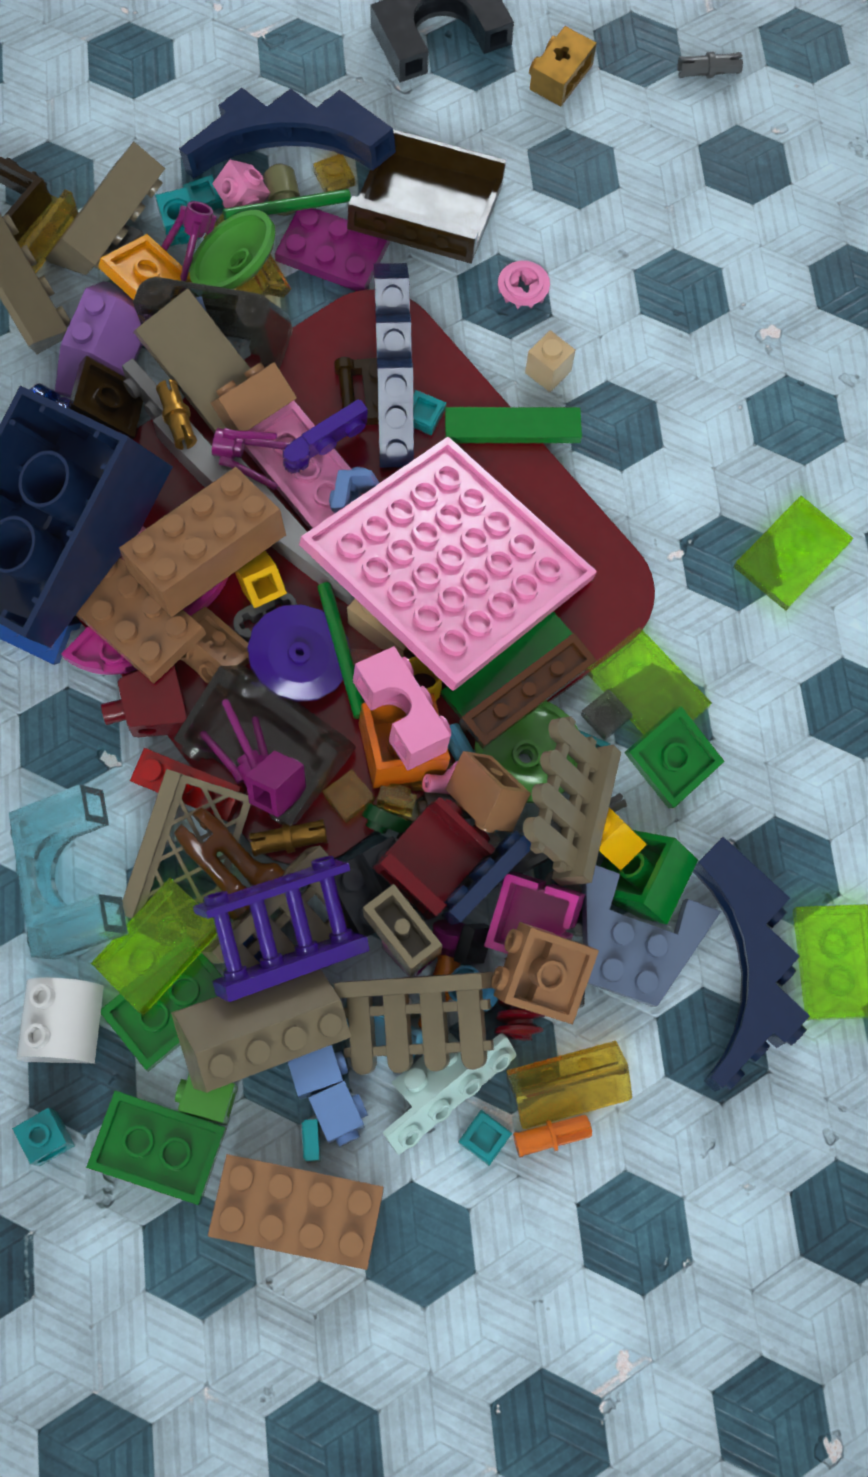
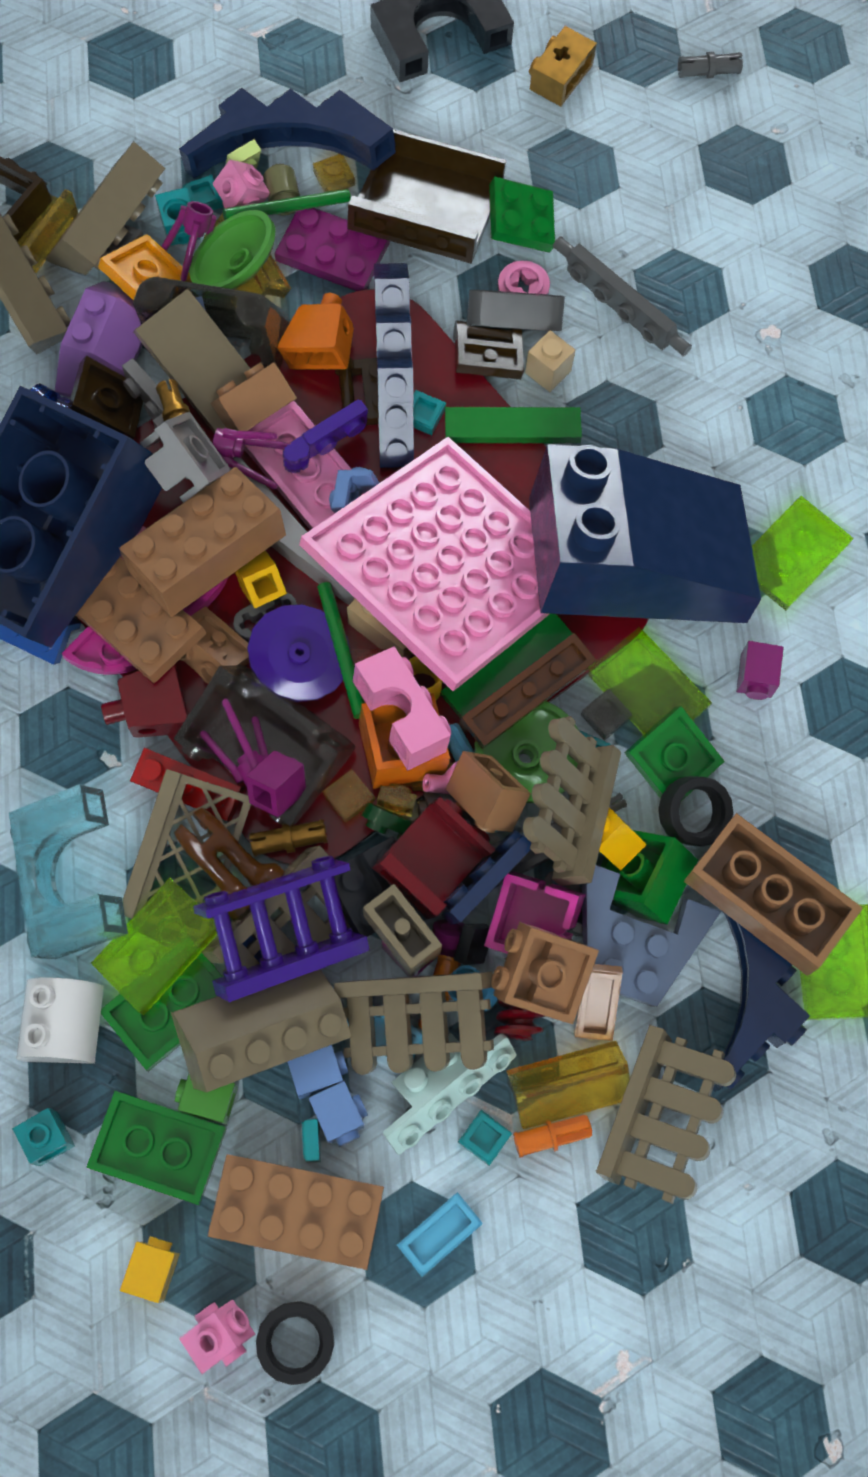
none -> yellow brick [120,1236,180,1303]
none -> light grey panel [140,412,231,503]
none -> bright pink brick [179,1299,255,1374]
none -> yellowish green plate [226,139,261,169]
none -> black tyre [256,1301,335,1385]
none -> orange torso [277,293,354,369]
none -> medium azure tile [397,1192,483,1277]
none -> dark brown plate [453,320,524,380]
none -> dark grey beam [467,289,565,331]
none -> green plate [489,177,555,253]
none -> dark blue slope [529,444,761,623]
none -> dark grey plate [553,236,692,357]
none -> tile [574,964,623,1041]
none -> dark tan fence [596,1025,736,1204]
none -> black tyre [658,776,734,847]
none -> medium nougat brick [684,813,863,976]
none -> magenta brick [736,641,784,700]

